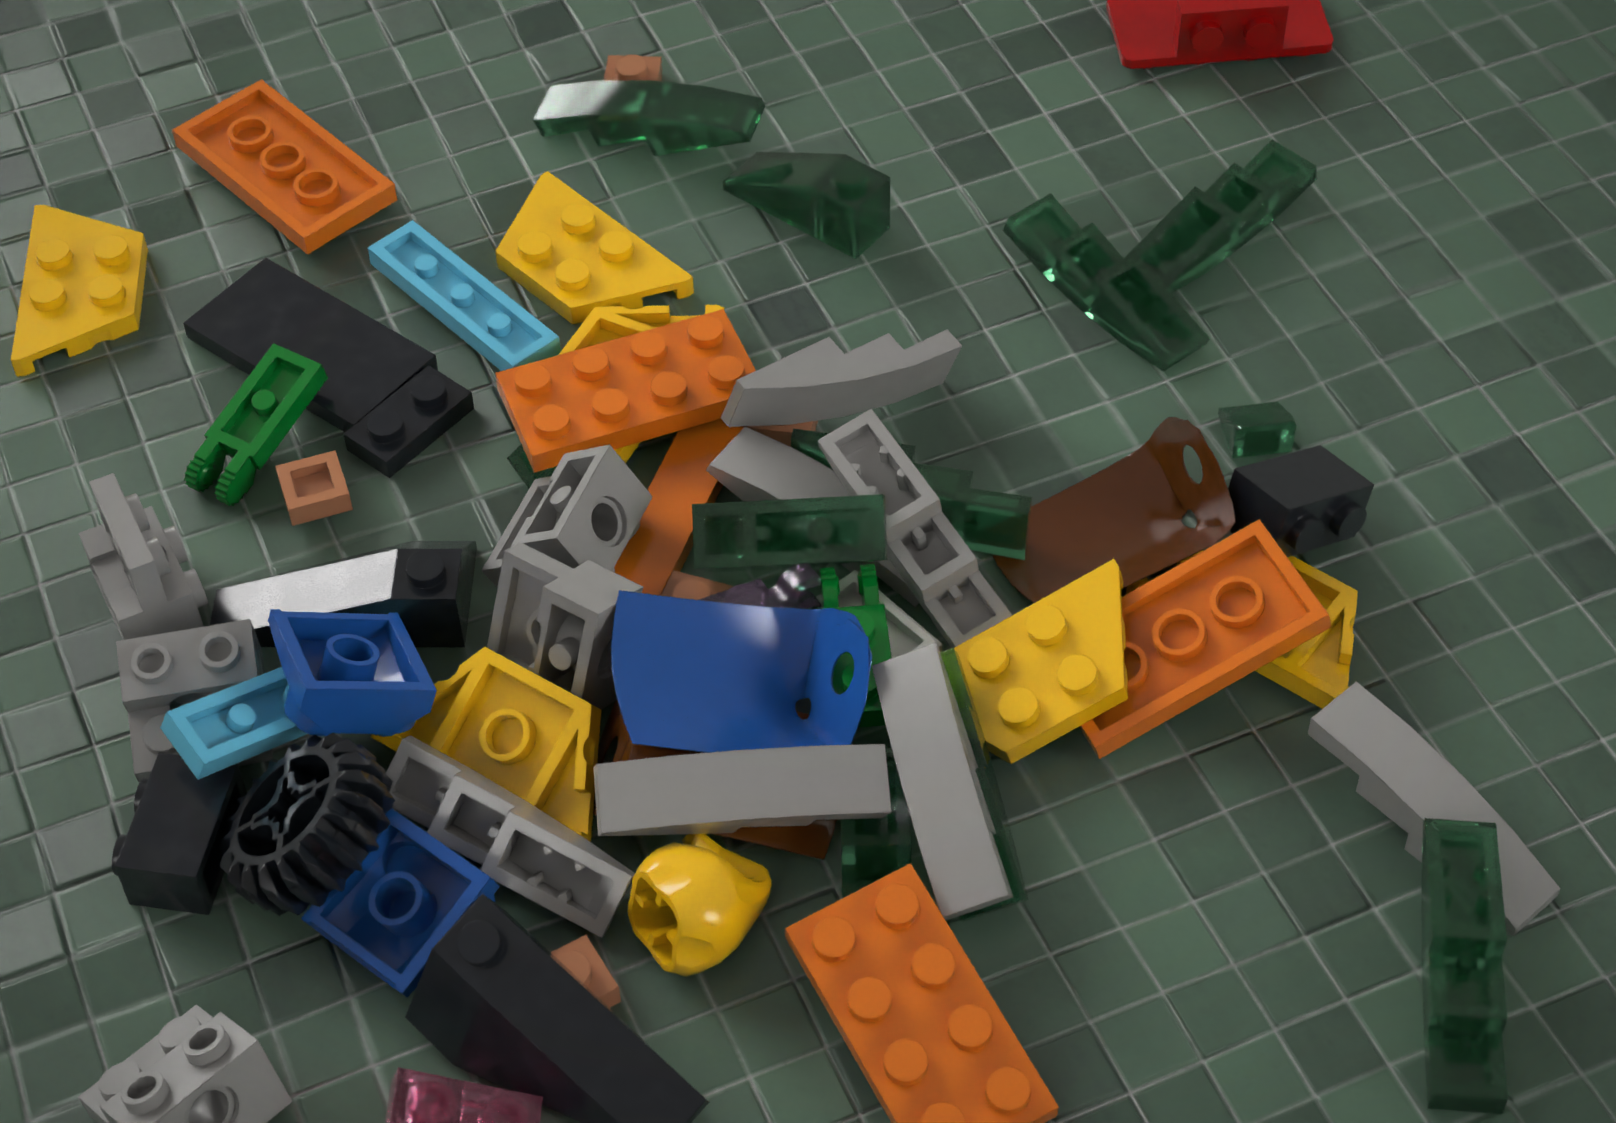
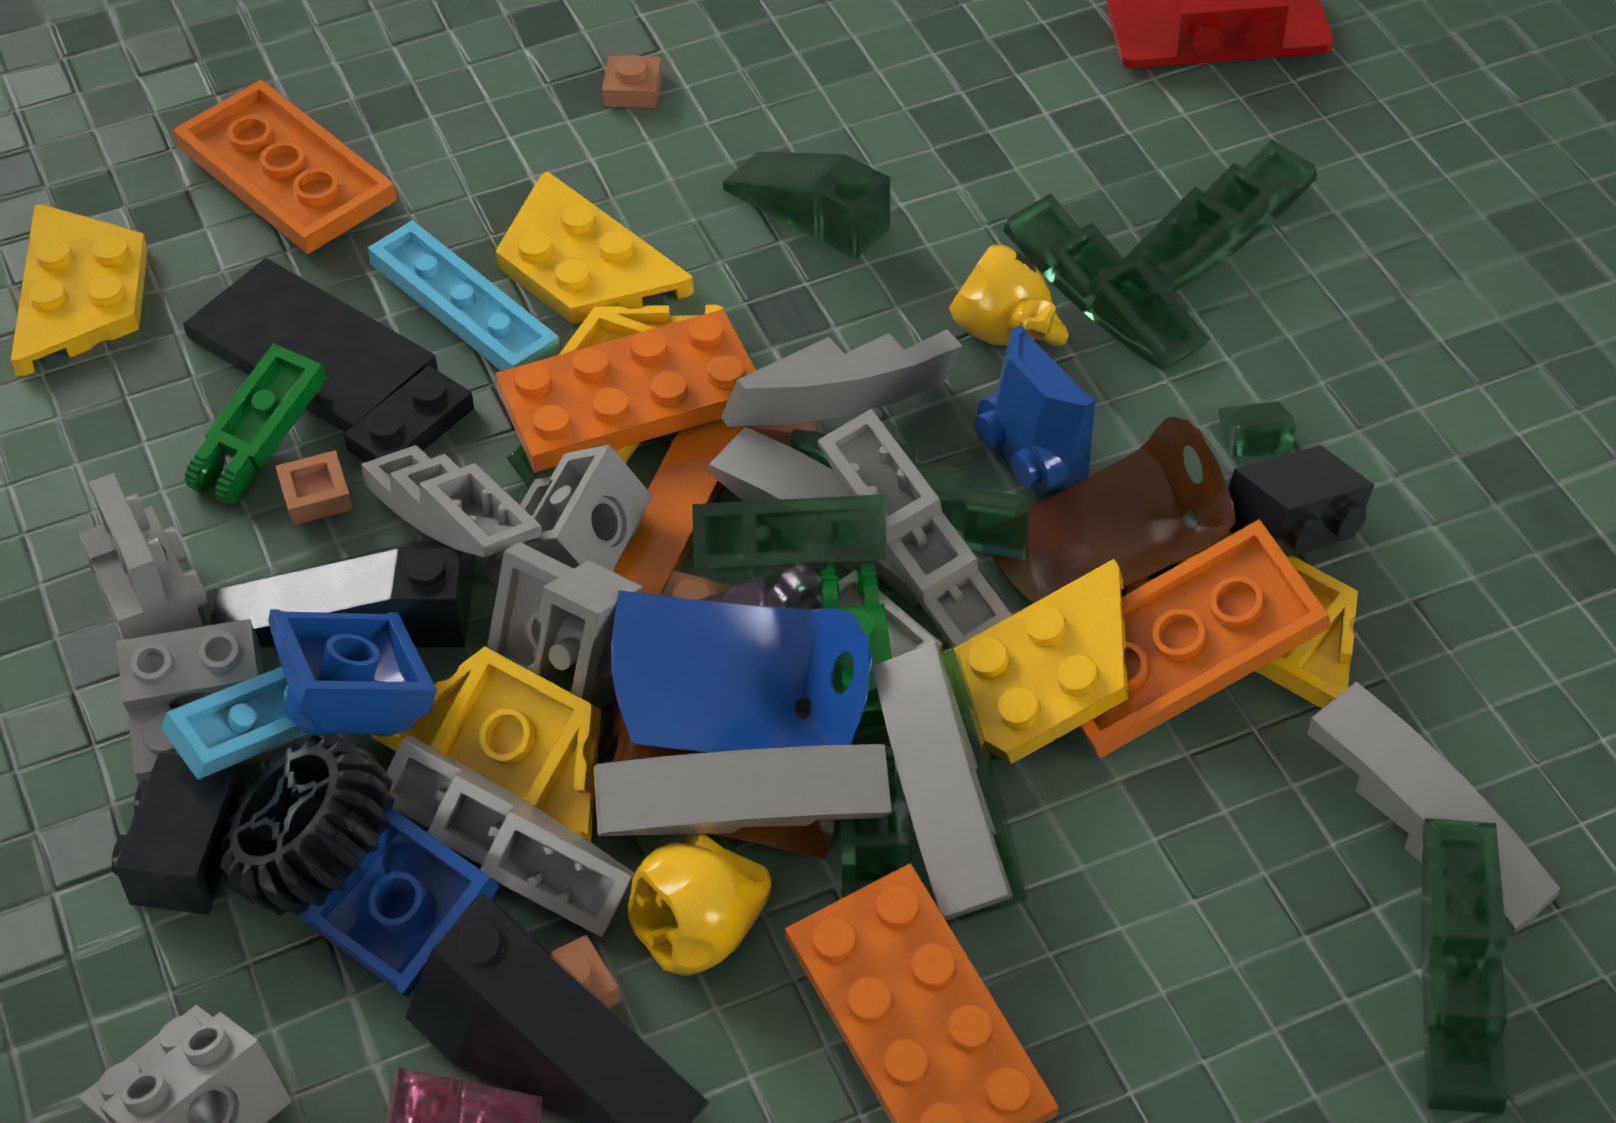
clear green slope [533,80,766,156] -> none
none -> light grey slope [362,445,542,558]
none -> yellow piece [949,245,1069,347]
none -> blue slope [974,326,1095,494]

